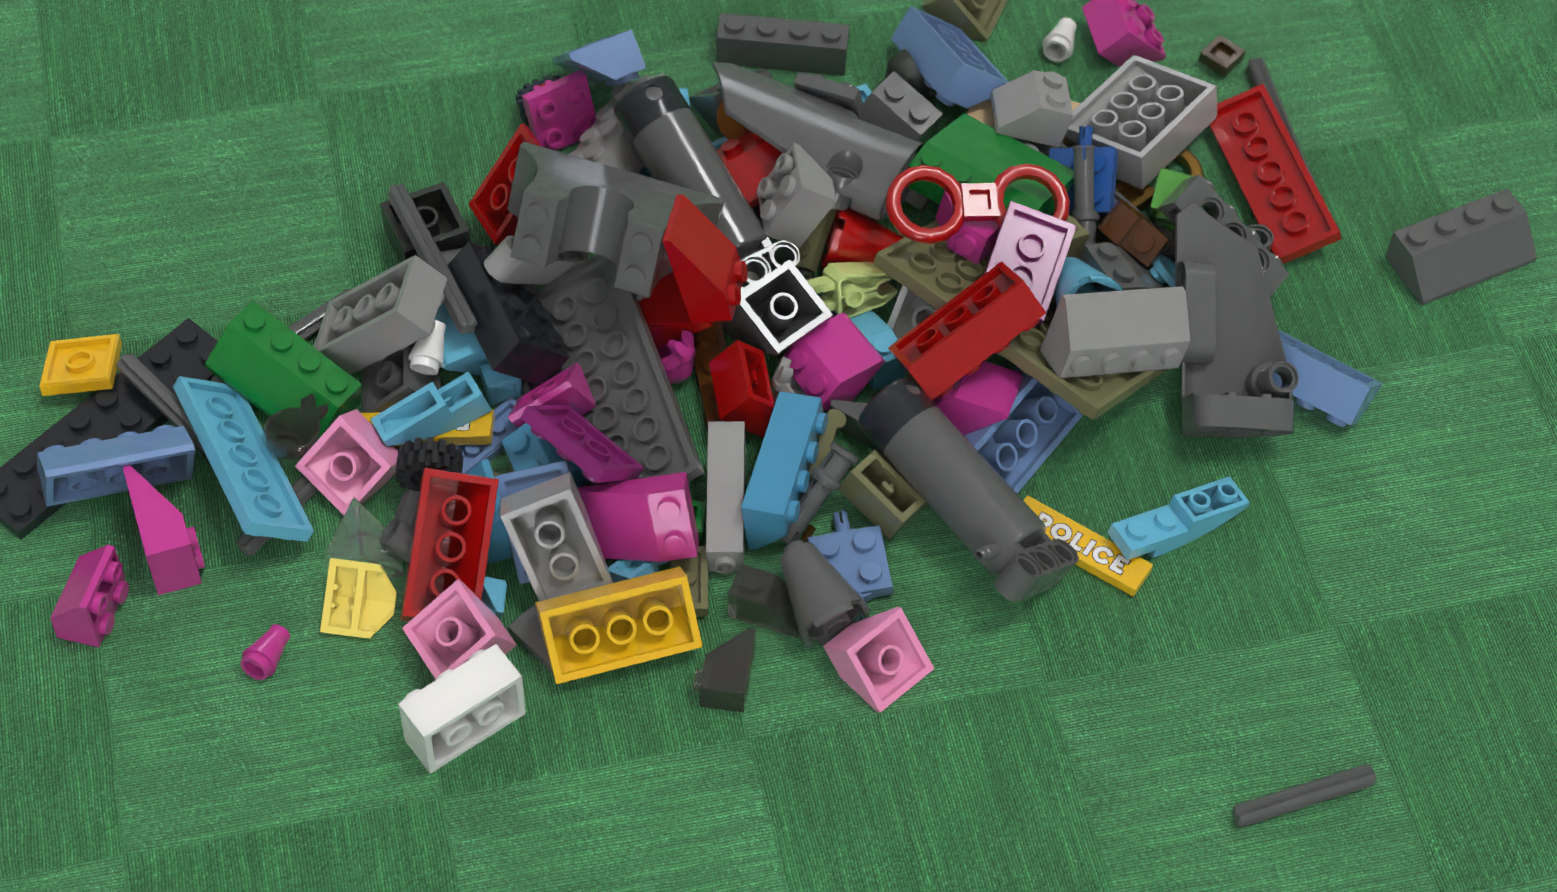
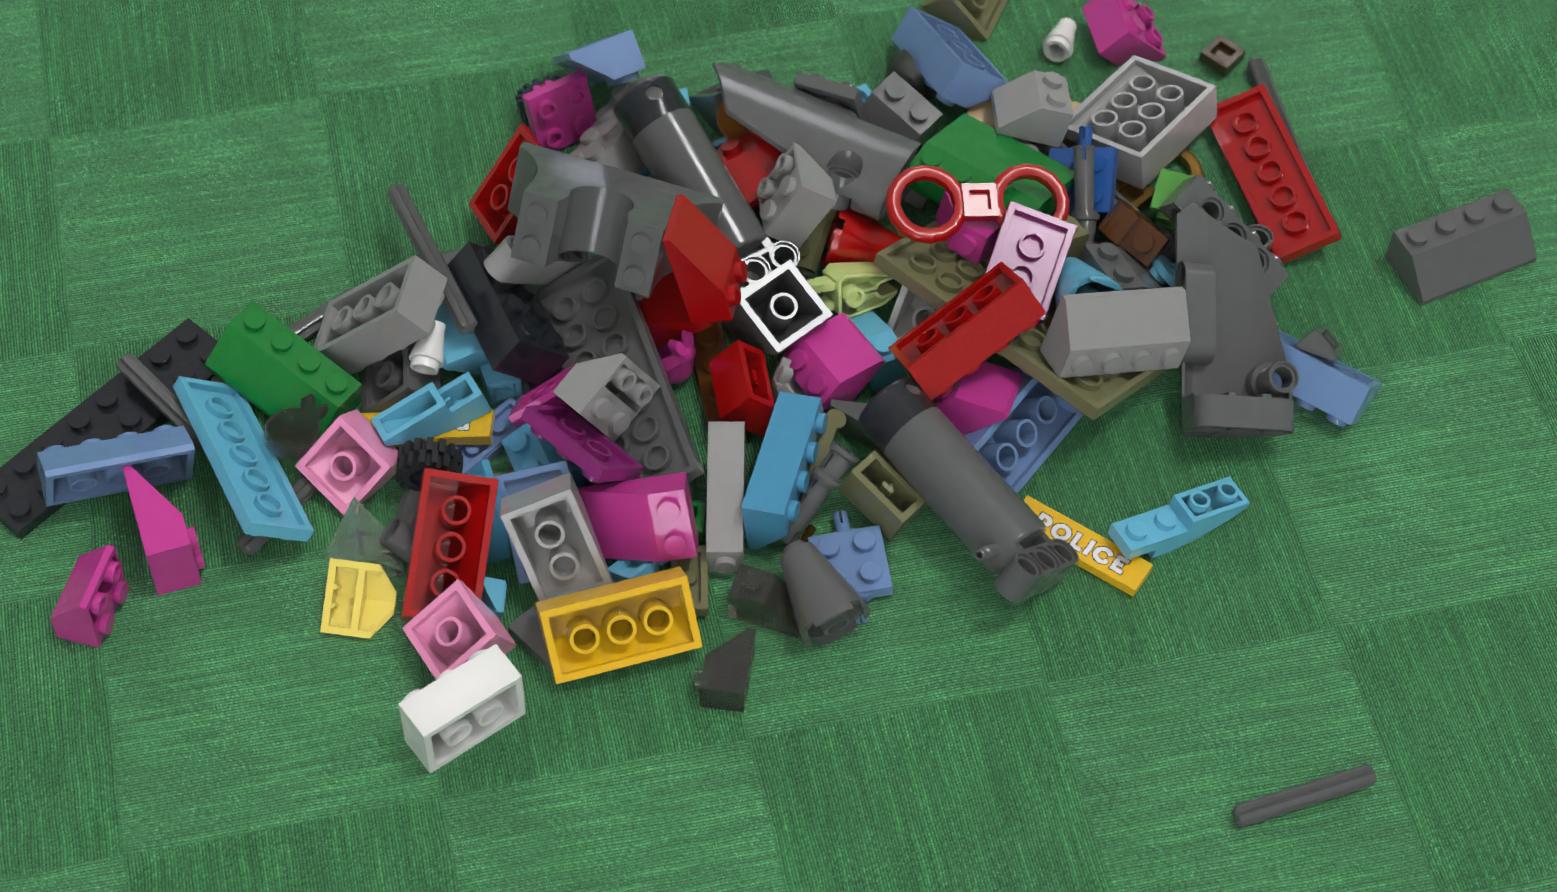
yellow plate [39,334,122,396] -> none
dark pink cone [240,624,290,680] -> none
pearl dark grey brick [380,182,471,263] -> none
dark grey slope [716,12,851,76] -> none
bright pink slope [823,607,935,713] -> none
none -> light grey slope [553,353,660,442]
none -> dark grey slope [1295,324,1343,361]

